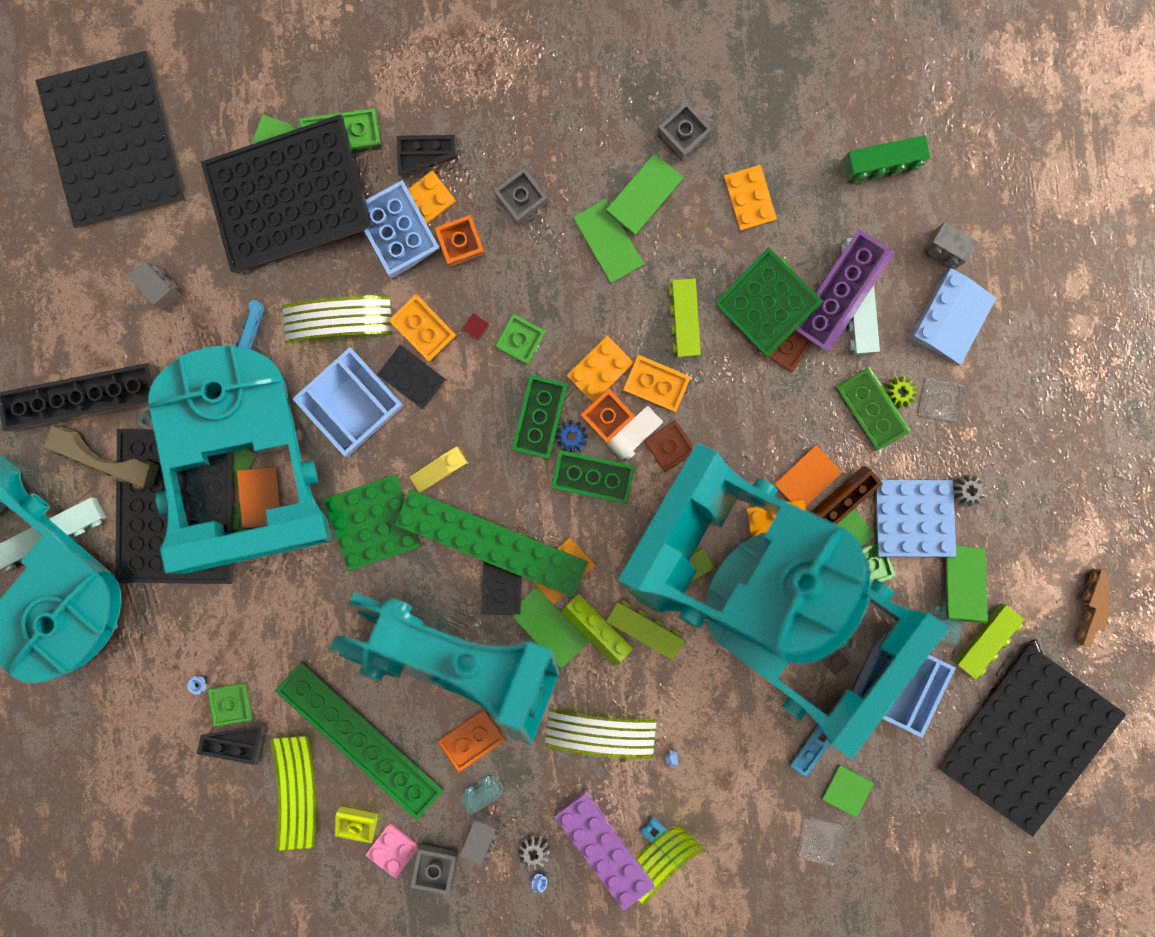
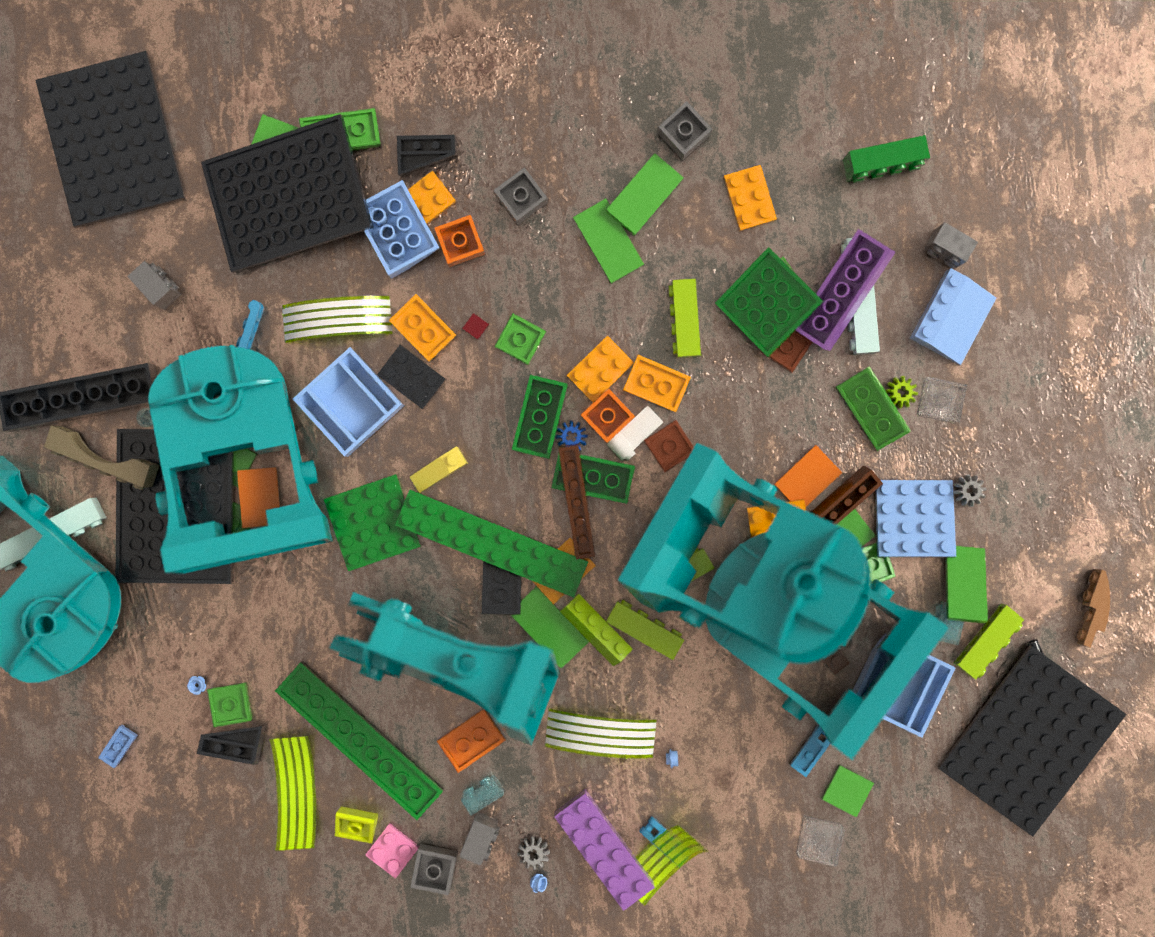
none -> medium blue plate [98,725,138,768]
none -> reddish brown plate [558,444,596,559]

